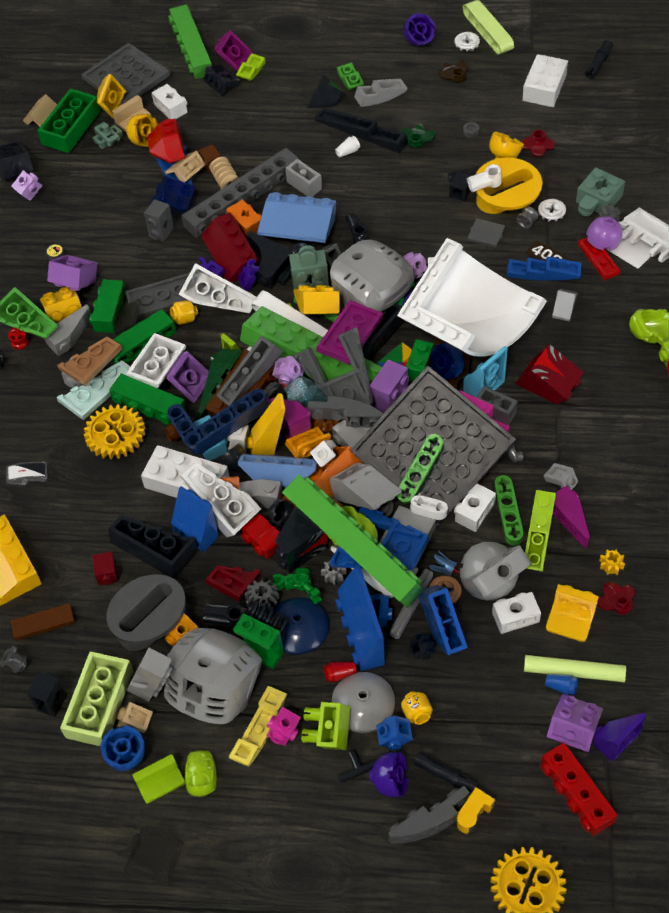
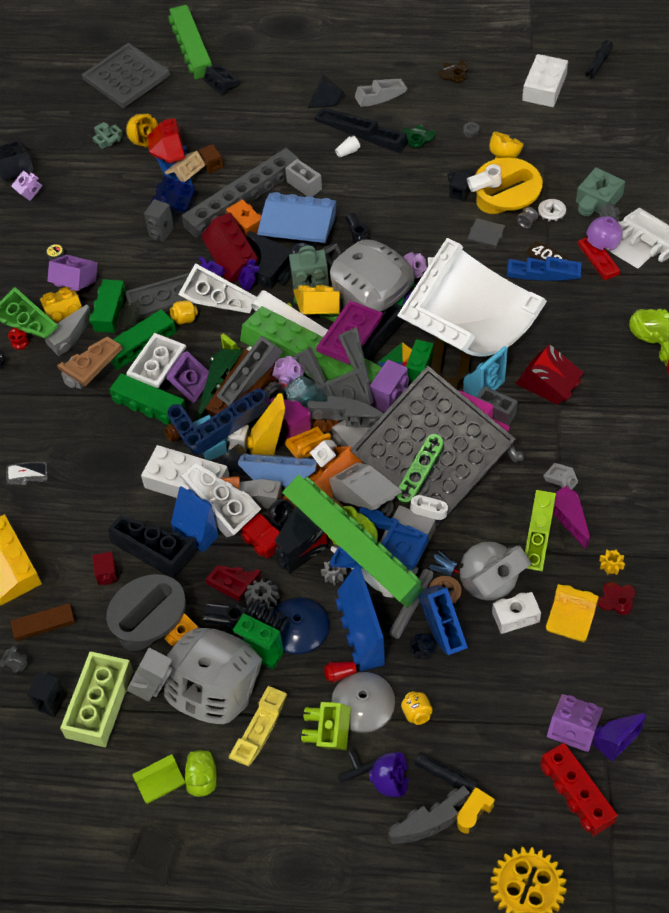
tan panel [23,94,57,126] -> none
green brick [37,88,101,153] -> none
light aqua wing [57,361,130,420] -> none
yellow gear [84,404,145,460] -> none
yellow slope [97,74,126,119] -> none
blue cylinder [101,726,145,772] -> none
tan panel [112,95,151,132] -> none
tan bracket [117,702,153,733] -> none
white brick [152,84,187,119] -> none
tan piece [209,157,238,190] -> none
magenta slope [214,30,252,72] -> none
lime slope [236,53,266,81] -> none
dark pink brick [266,707,301,746] -> none
green piece [273,568,322,605] -> none
bright green slope [337,63,364,90] -> none
blue bracket [370,594,393,628] -> none
blue brick [376,716,413,750] -> none
dark purple cylinder [403,13,435,46] -> none
clear blue cylinder [429,343,465,381] -> none
white brick [454,484,496,532] -> none
white gear [455,32,480,51] -> none
yellowish green beam [463,0,514,55] -> none
bright green beam [494,475,523,546] -> none
dark red plate [522,129,554,157] -> none
yellowish green piece [524,655,626,682] -> none
blue cone [545,674,578,695] -> none
light grey slope [552,289,578,322] -> none

